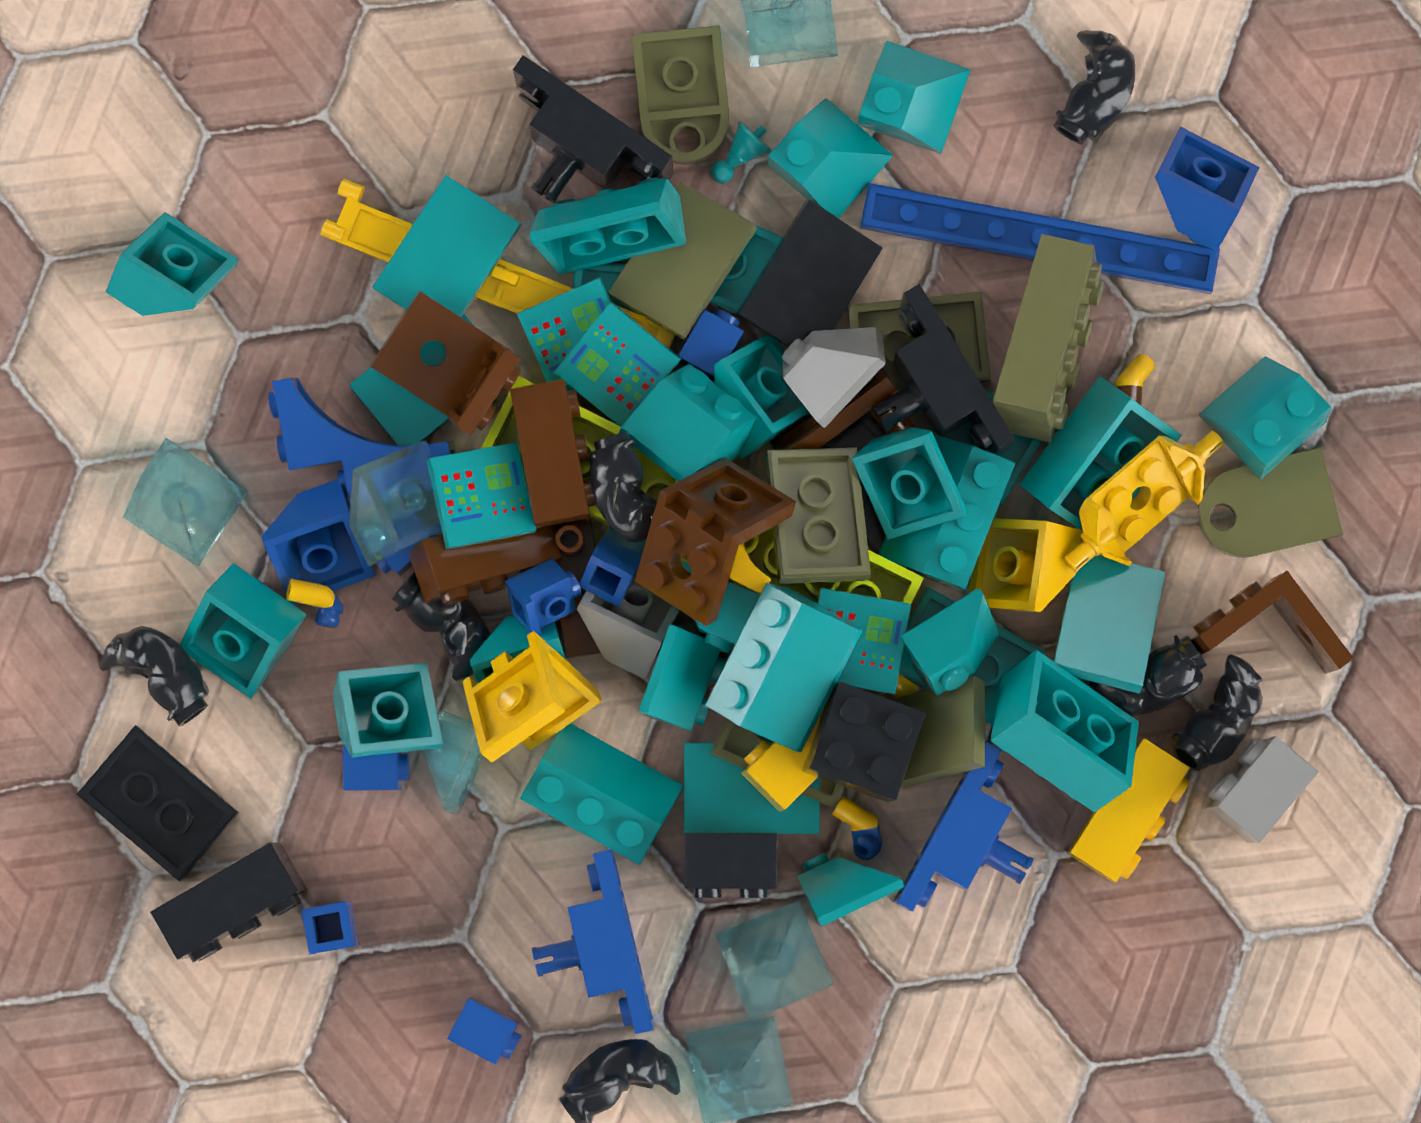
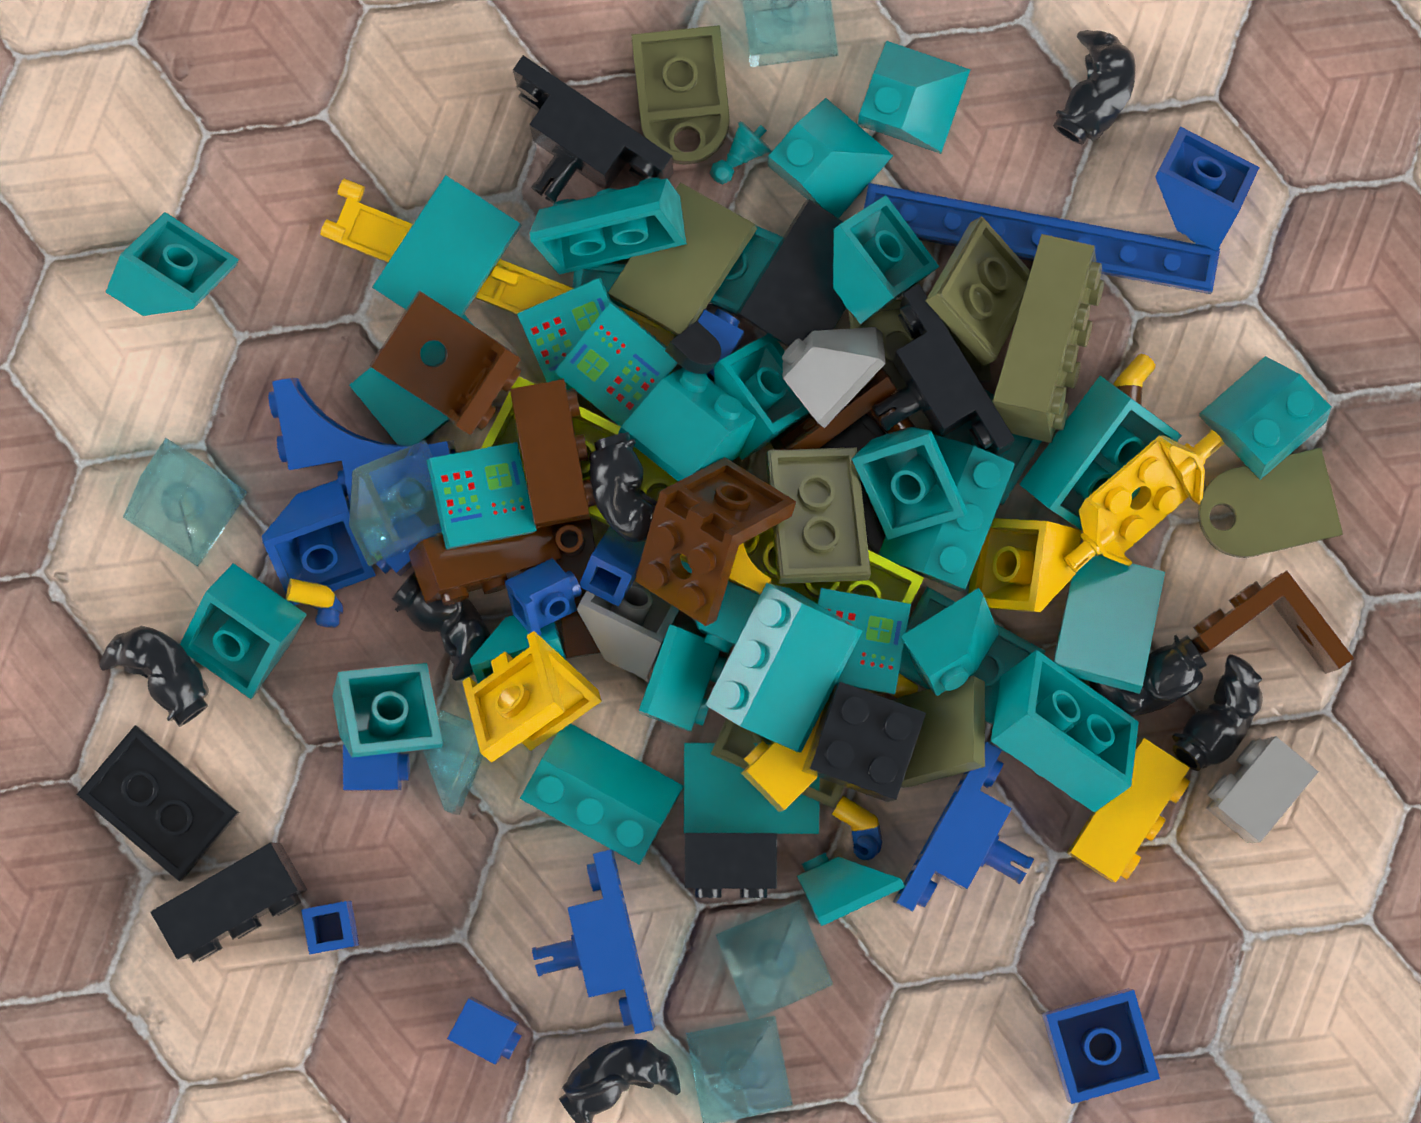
none -> black tile [665,321,721,374]
none -> teal slope [833,195,940,324]
none -> olive tile [926,216,1031,366]
none -> blue brick [1041,988,1160,1104]

